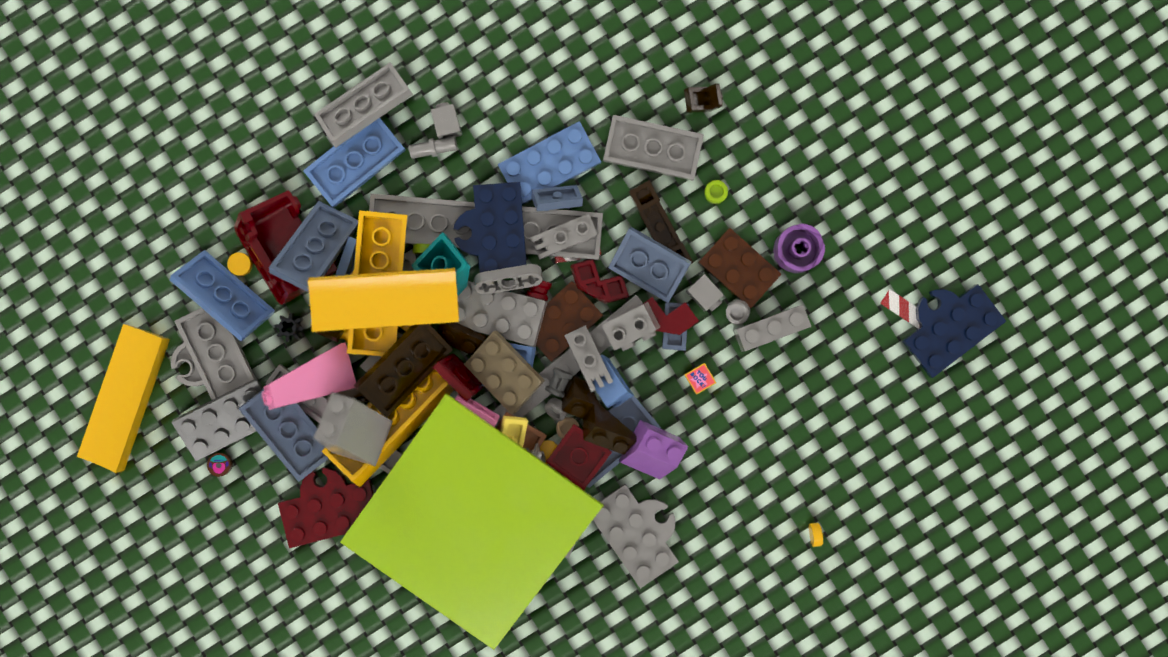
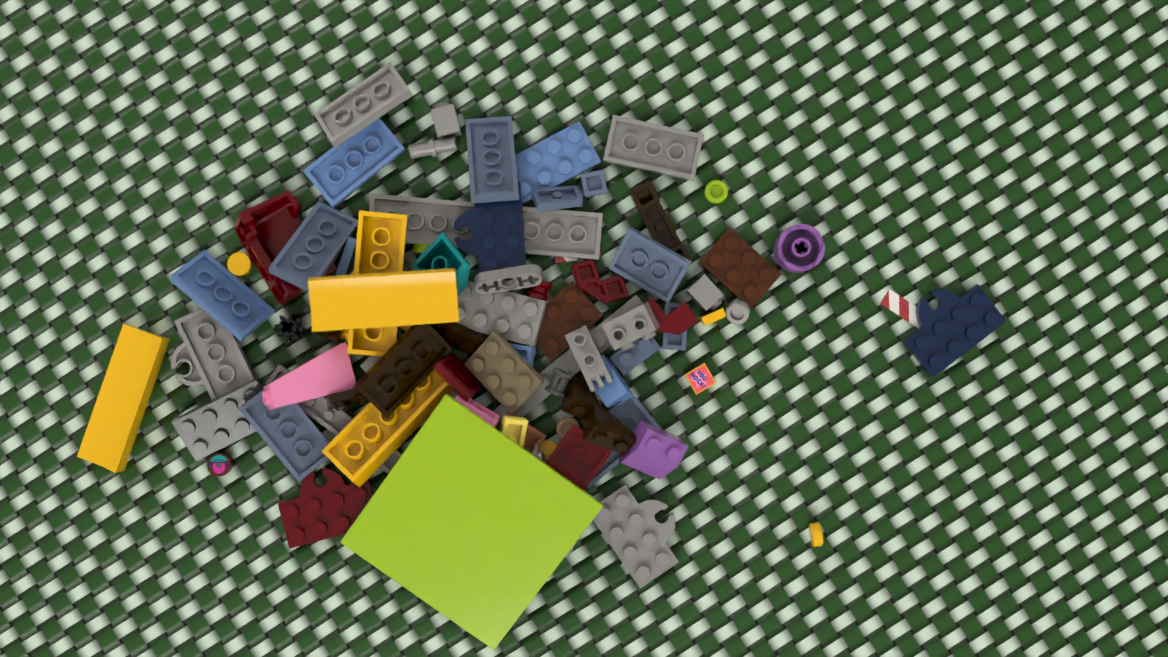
light grey slope [314,393,393,466] -> none
light grey hinge [530,213,598,260] -> none
light grey tile [545,398,568,421] -> none
dark brown bracket [684,84,723,113] -> none
light grey arch [733,305,811,352] -> none
none -> sand blue plate [465,116,519,203]
none -> sand blue plate [580,170,608,198]
none -> sand blue plate [610,337,661,376]
none -> yellow tile [699,308,726,325]

